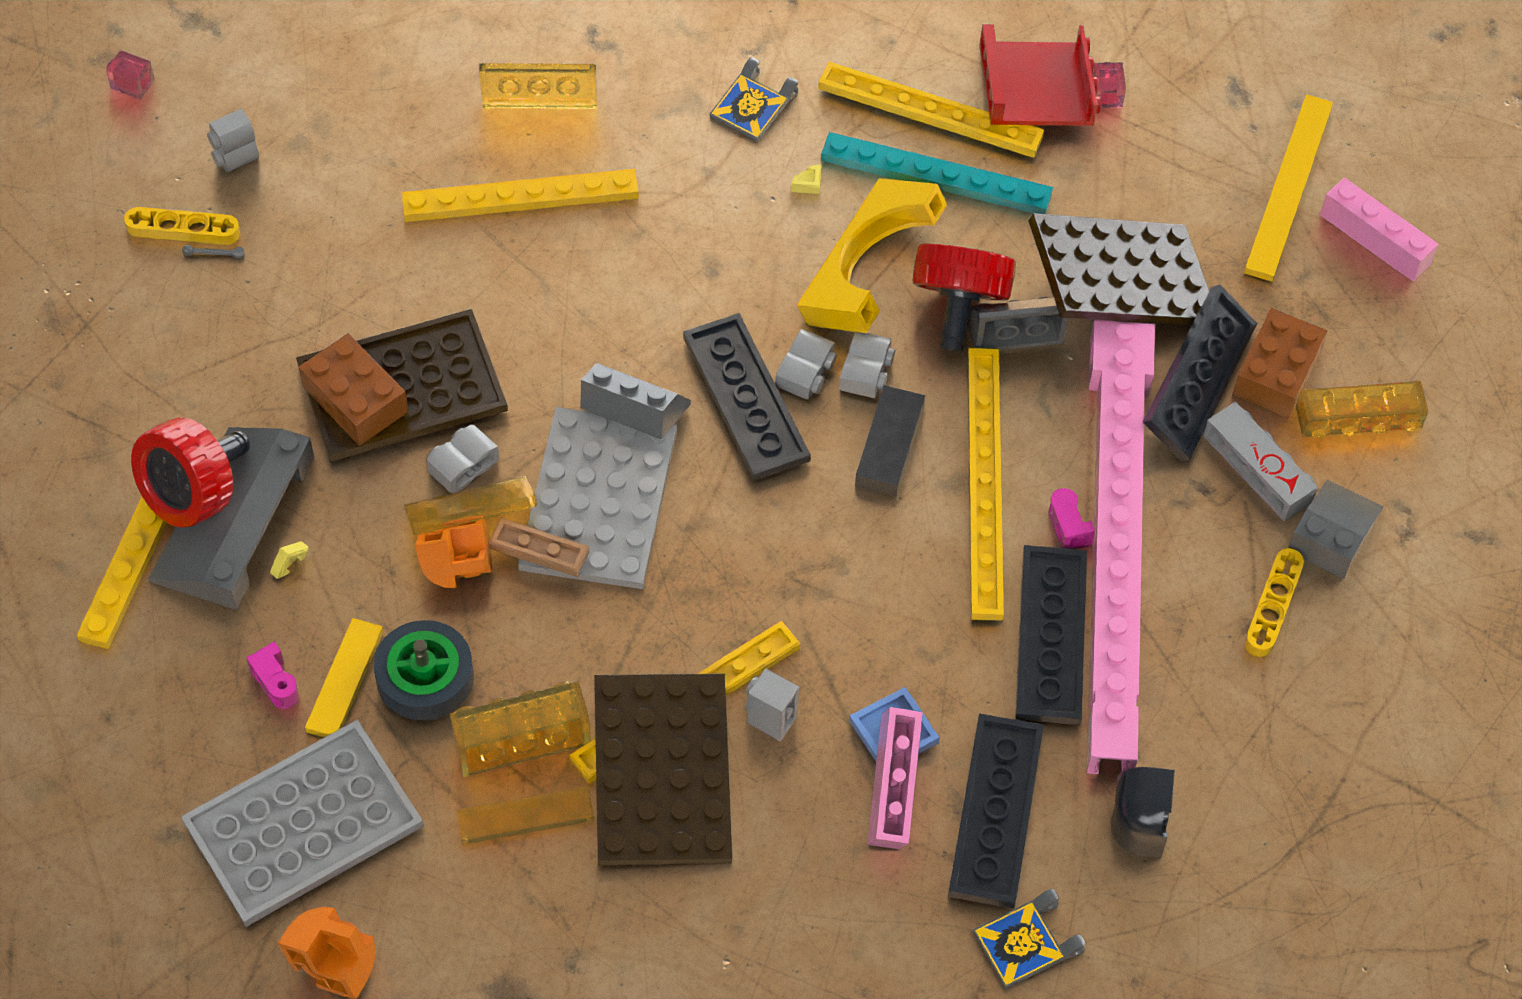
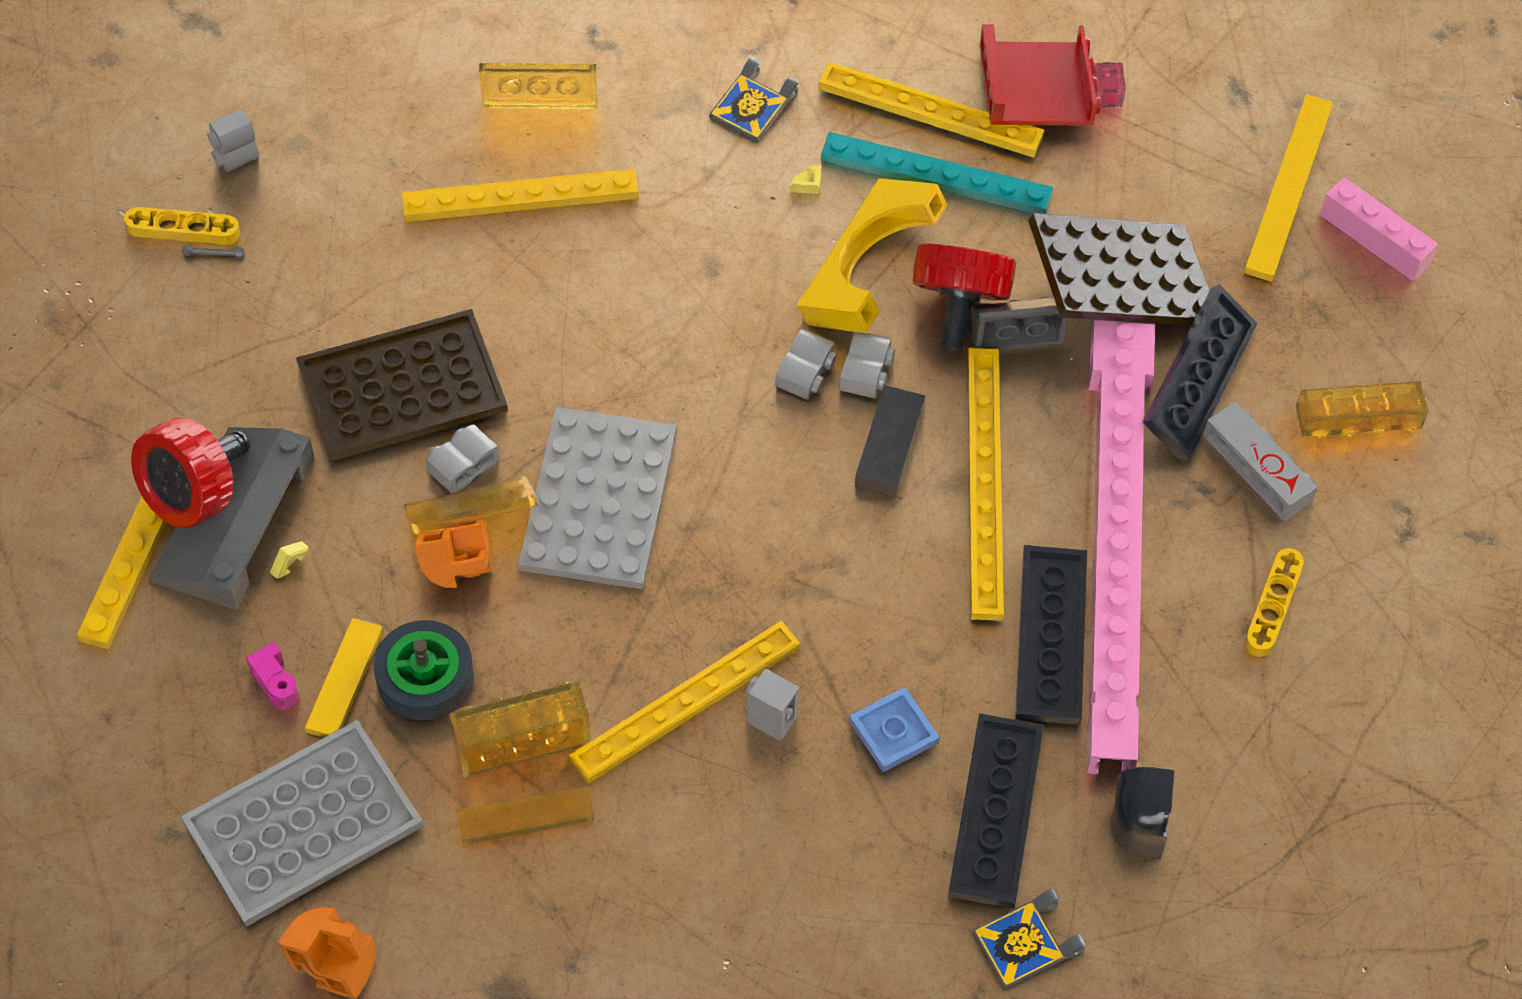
clear pink brick [106,50,155,100] -> none
dark orange brick [299,333,409,446] -> none
medium nougat tile [489,518,589,577] -> none
dark grey slope [580,363,691,439] -> none
dark brown plate [594,674,732,865] -> none
black plate [683,313,811,481] -> none
bright pink brick [867,707,923,849] -> none
dark pink leg [1048,488,1095,549] -> none
dark orange brick [1232,308,1328,418] -> none
dark grey slope [1288,479,1384,579] -> none

